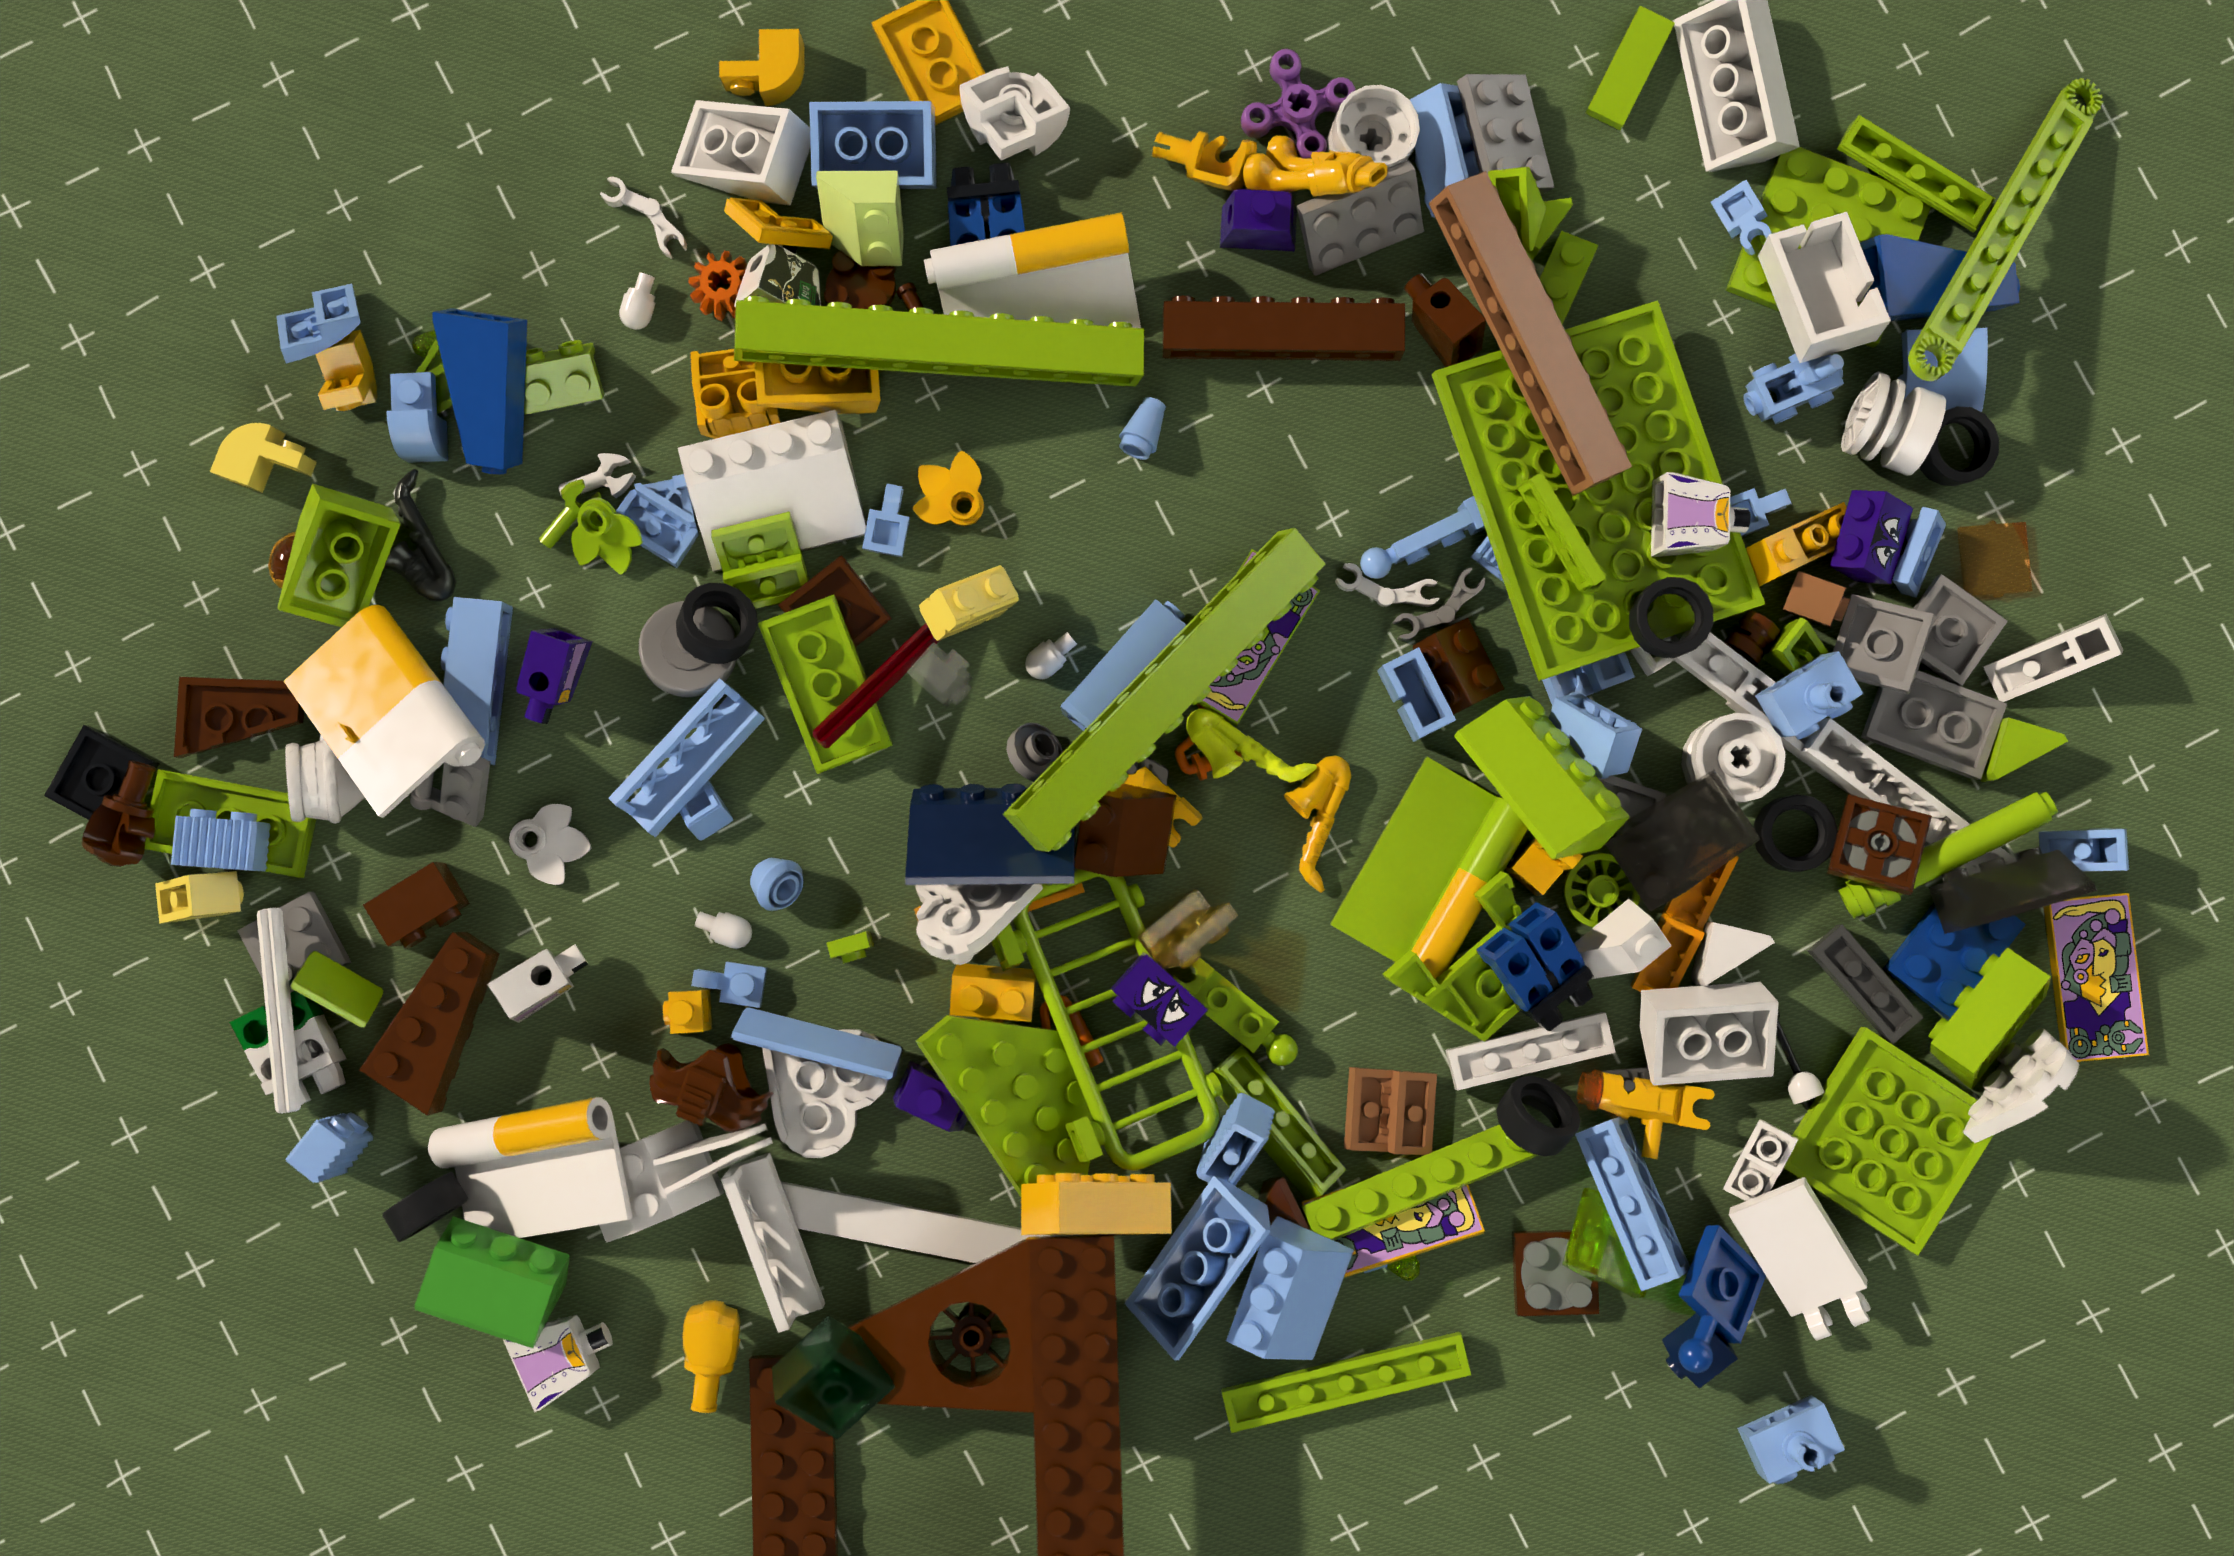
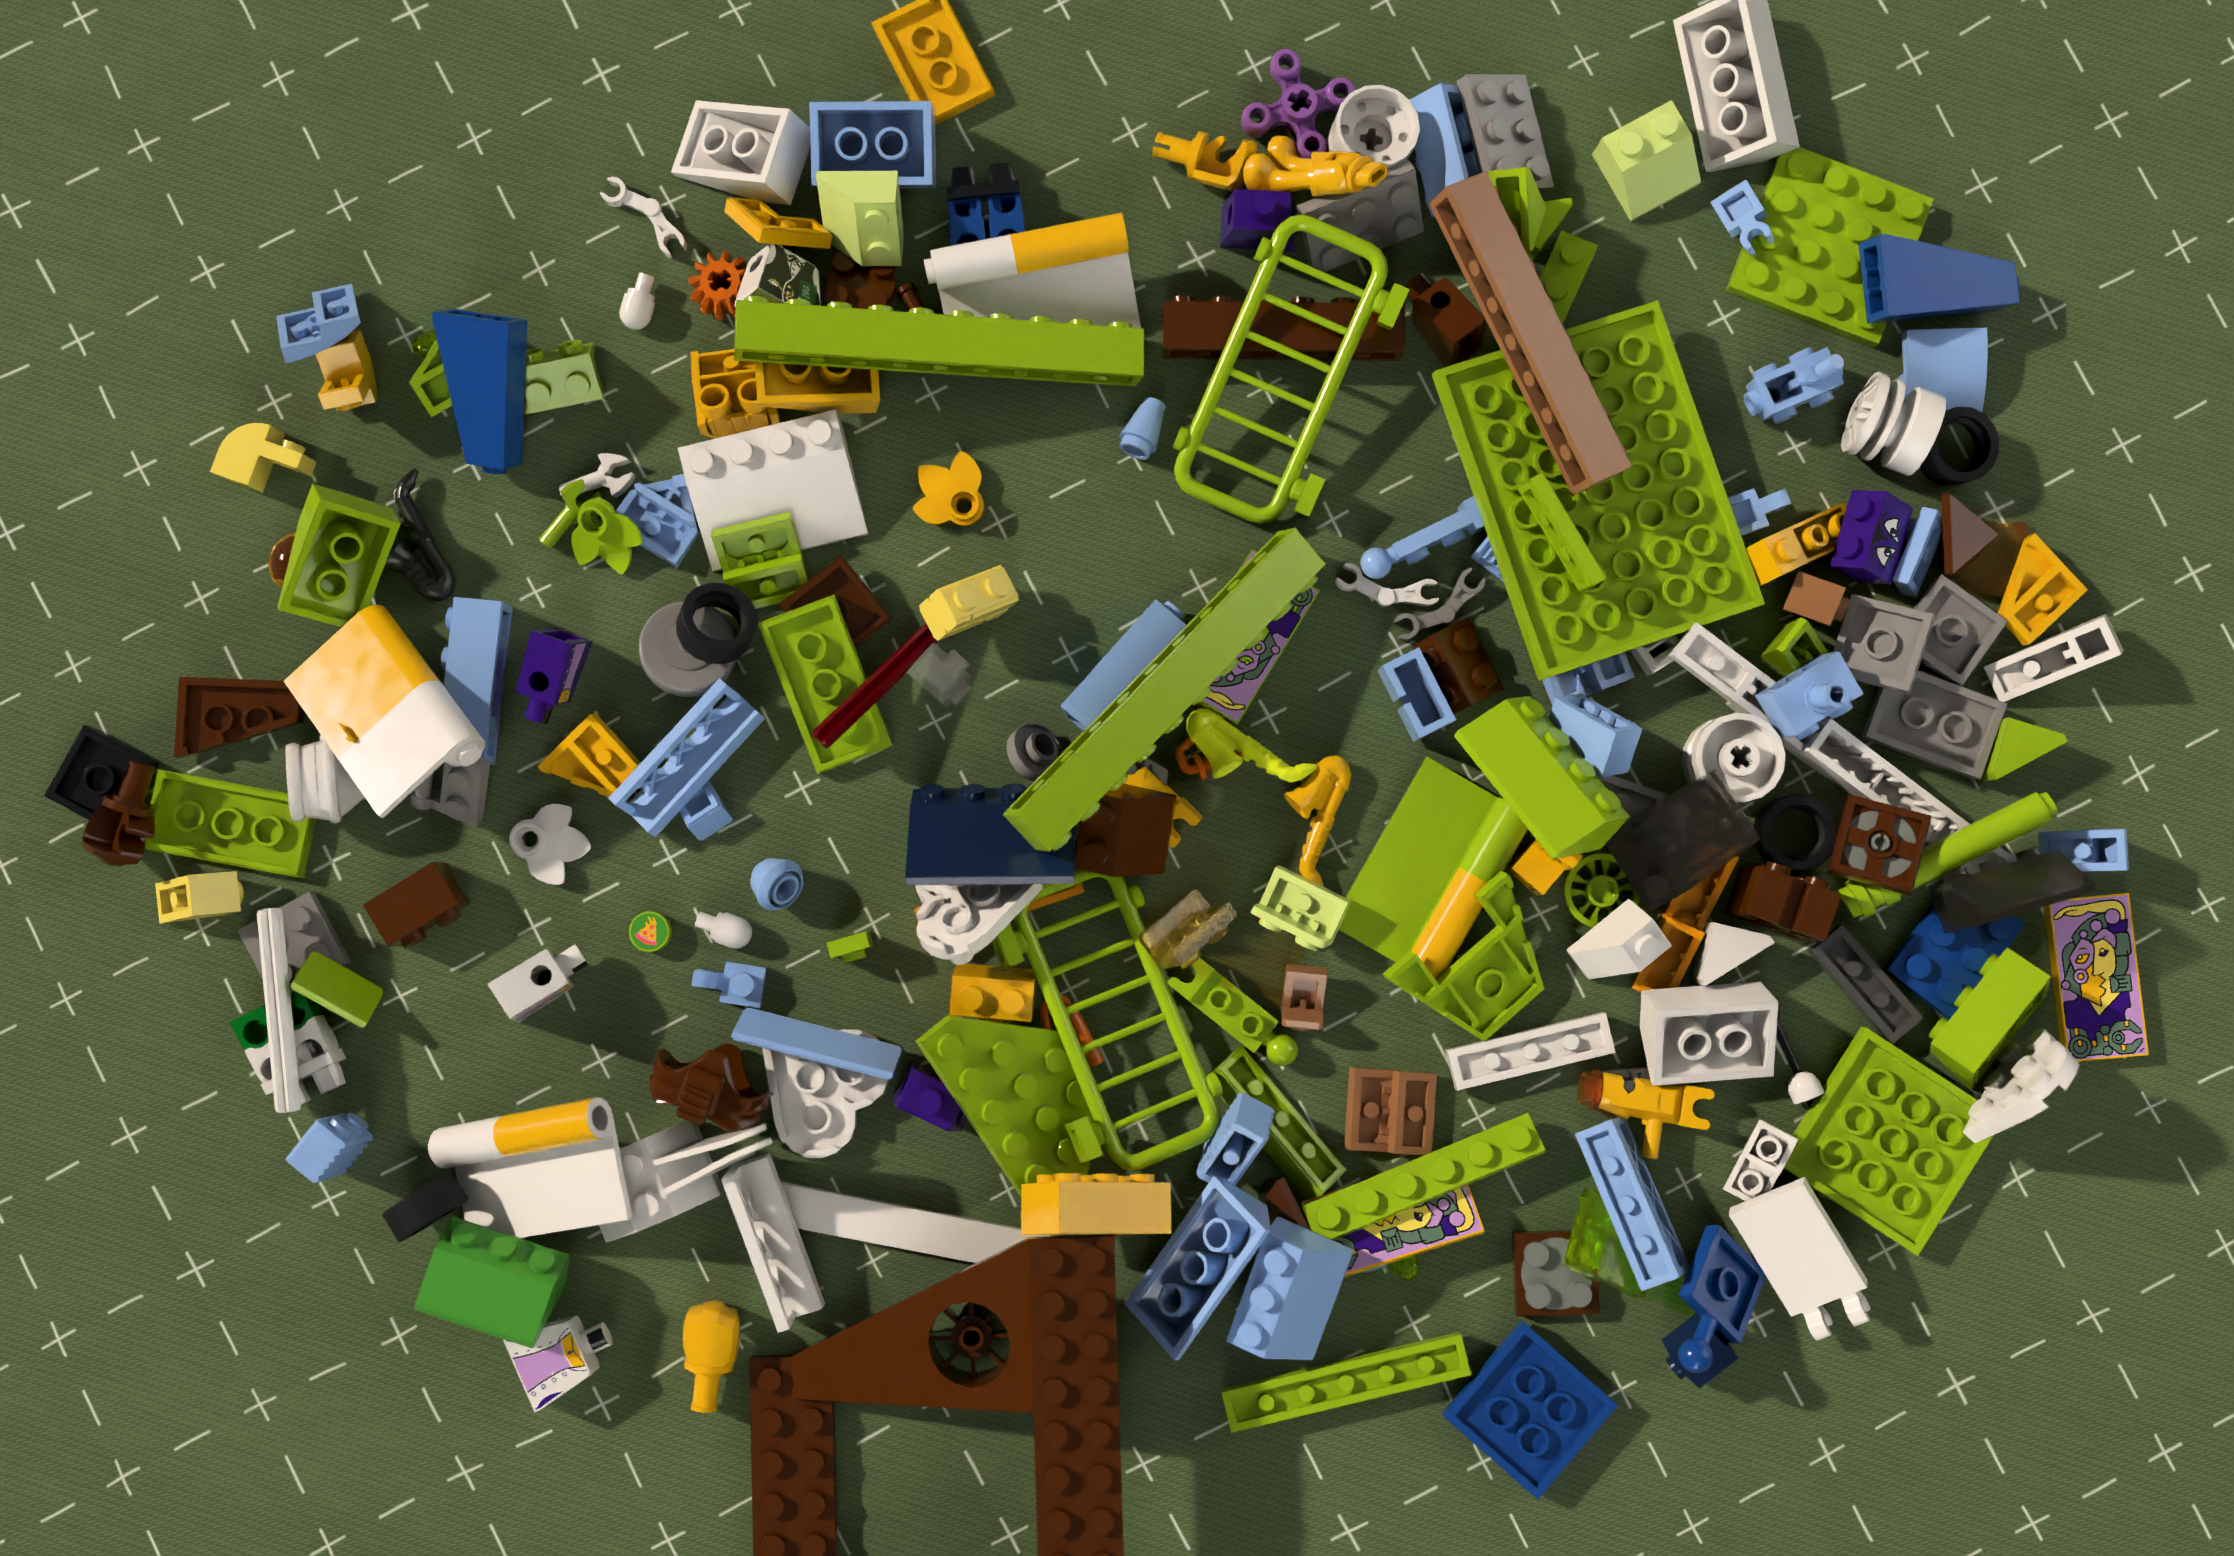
light blue brick [171,809,271,872] -> none
reddish brown wedge [360,932,500,1116] -> none
light blue brick [386,372,448,463] -> none
yellow brick [663,989,712,1034] -> none
yellow brick [719,29,805,106] -> none
clear green slope [772,1315,895,1440] -> none
light blue plate [862,484,910,557] -> none
white brick [960,66,1070,161] -> none
white cylinder [1025,632,1077,680] -> none
dark purple brick [1110,952,1208,1047] -> none
blue hips [1476,902,1594,1031] -> none
black tyre [1496,1076,1581,1156] -> none
lime tile [1585,6,1675,131] -> none
black tyre [1629,577,1713,658] -> none
white torso [1651,472,1751,557] -> none
reddish brown wheel [1724,610,1781,666] -> none
light blue brick [1737,1395,1845,1484] -> none
white piece [1758,212,1891,363] -> none
lime slope [1837,115,1996,233] -> none
lime plate [1908,78,2103,381] -> none
none -> yellow wing [537,713,641,797]
none -> tile [629,911,672,952]
none -> lime bar [1172,214,1410,524]
none -> yellowish green bracket [1251,865,1351,951]
none -> medium nougat bracket [1281,964,1327,1032]
none -> blue plate [1442,1320,1618,1500]
none -> yellowish green slope [1592,100,1701,222]
none -> reddish brown brick [1724,862,1842,942]
none -> reddish brown slope [1941,493,1999,578]
none -> yellow wing [1997,533,2088,646]

